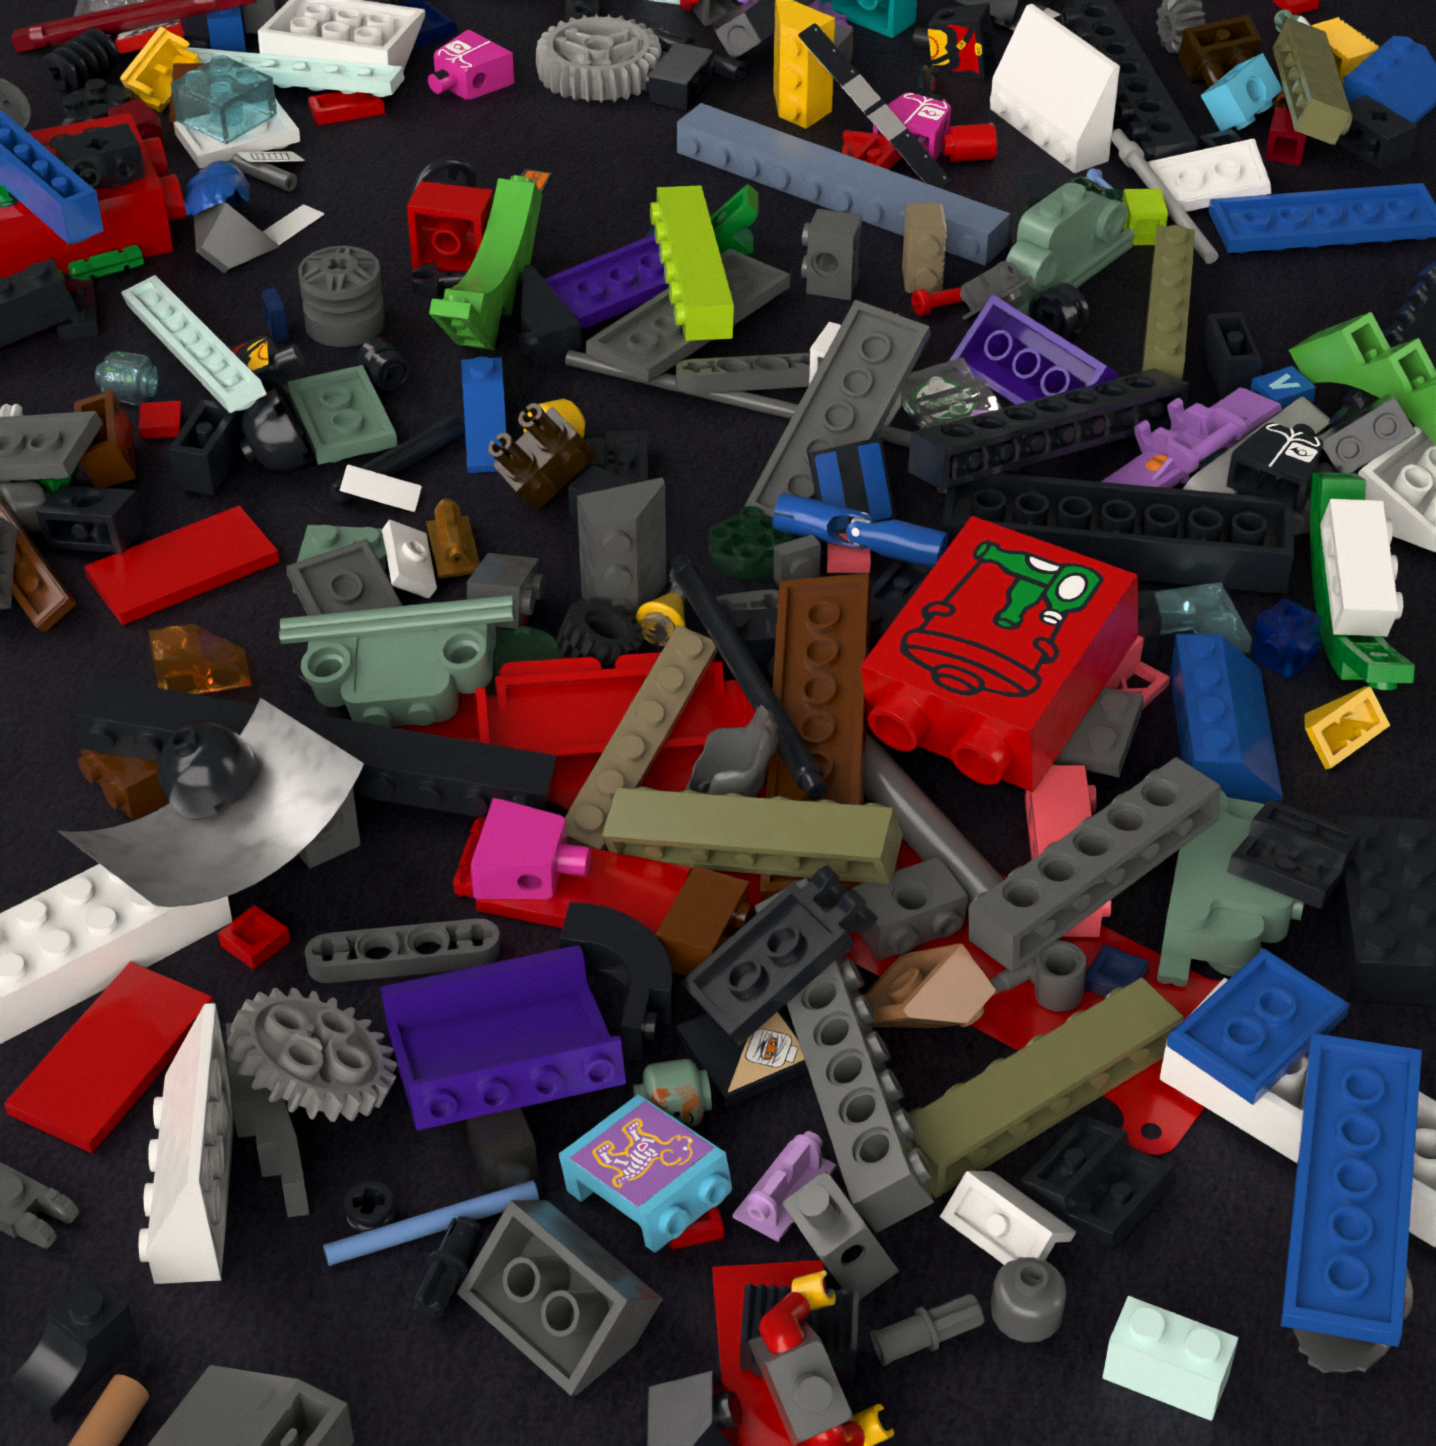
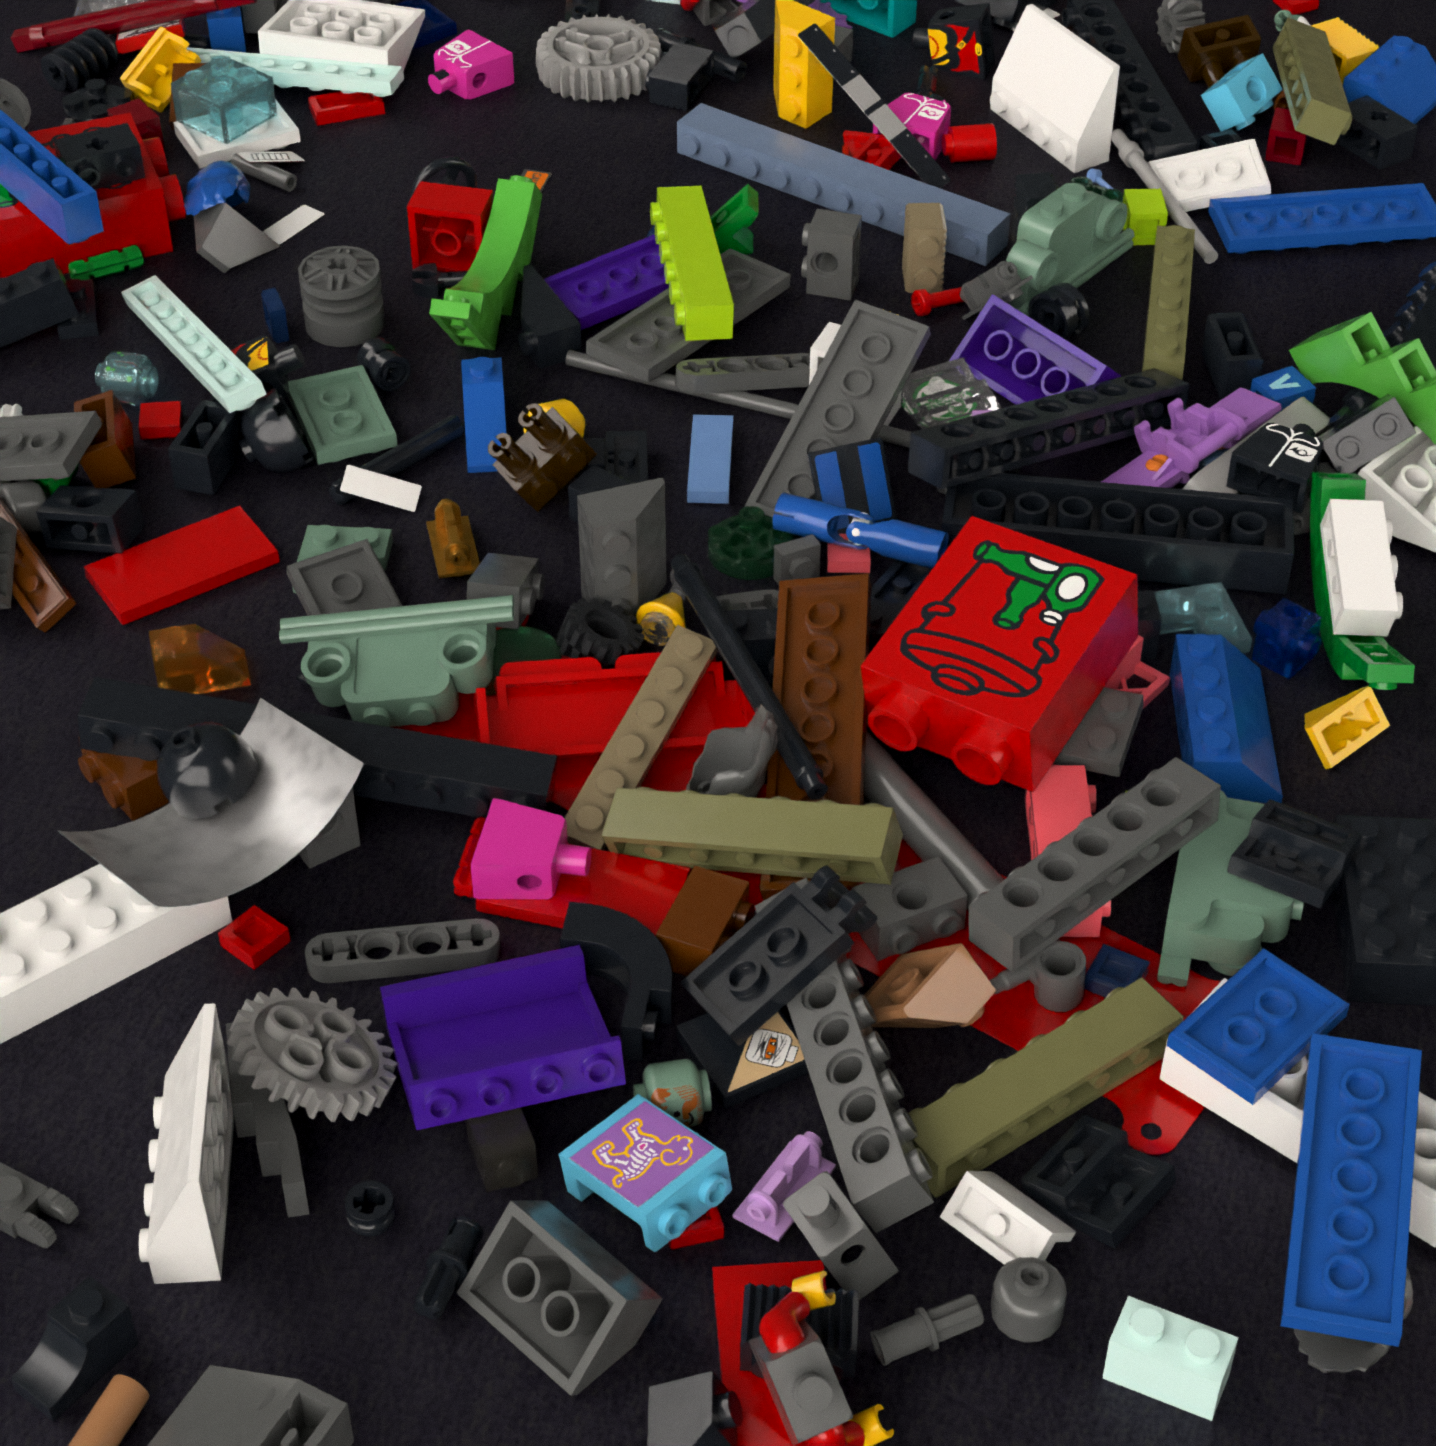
red tile [4,962,214,1154] -> none
medium blue bar [323,1180,539,1266] -> none
white plate [382,519,437,599] -> none
none -> medium blue tile [687,415,733,504]

